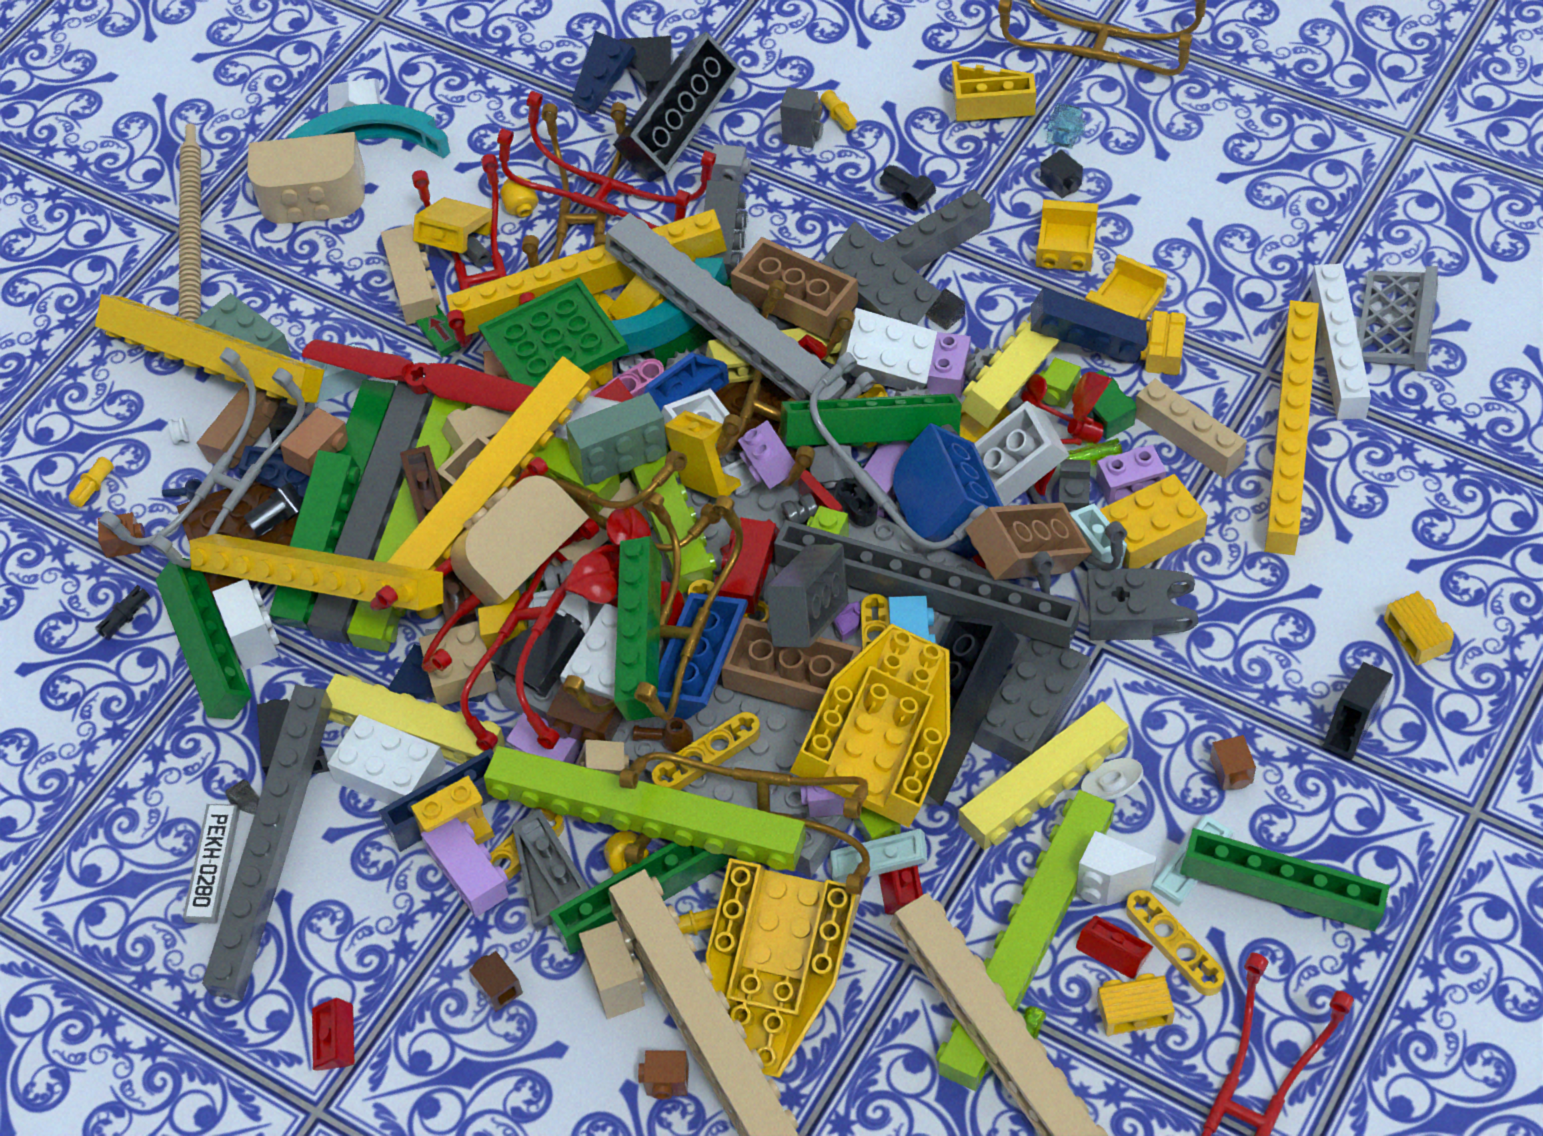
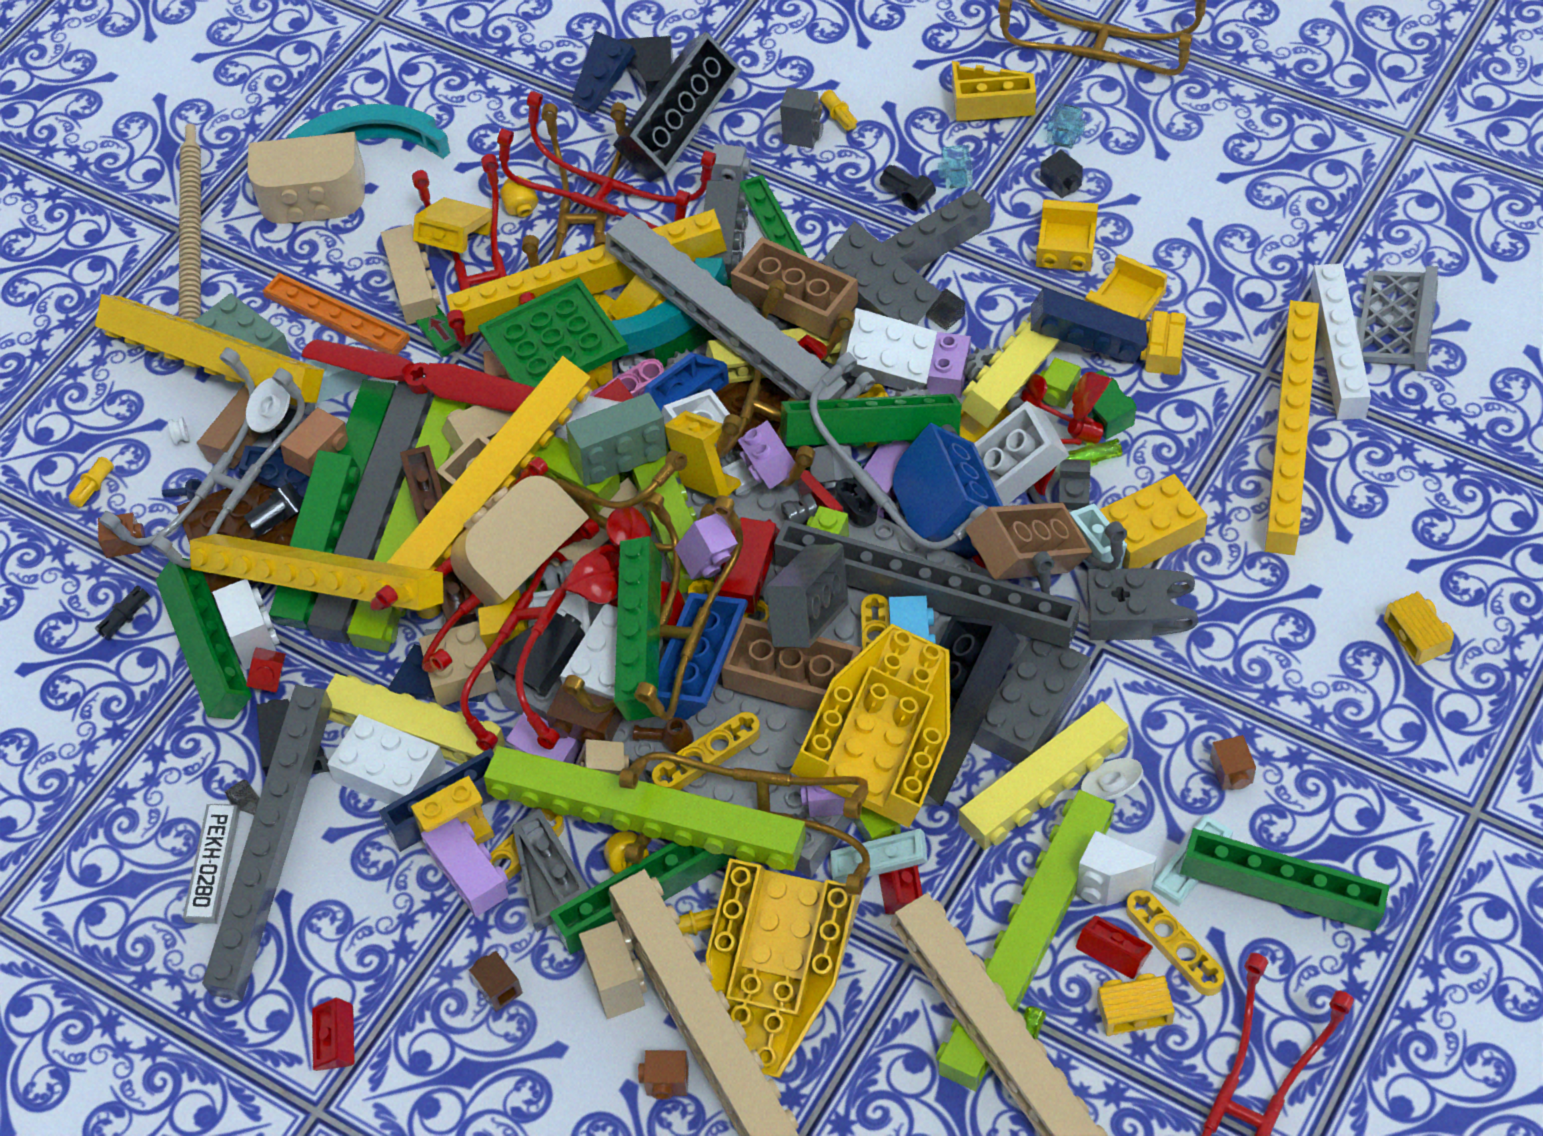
white slope [328,79,380,112] -> none
dark grey bar [464,233,491,268] -> none
medium lavender tile [833,601,861,641] -> none
lavender brick [1096,444,1166,505] -> none
tan brick [1135,378,1247,479] -> none
black slope [1322,662,1393,760] -> none
none -> white dish [246,378,290,433]
none -> red brick [246,647,286,693]
none -> orange tile [262,273,410,355]
none -> lavender brick [674,513,738,580]
none -> green tile [740,174,808,257]
none -> clear light blue brick [937,144,973,189]

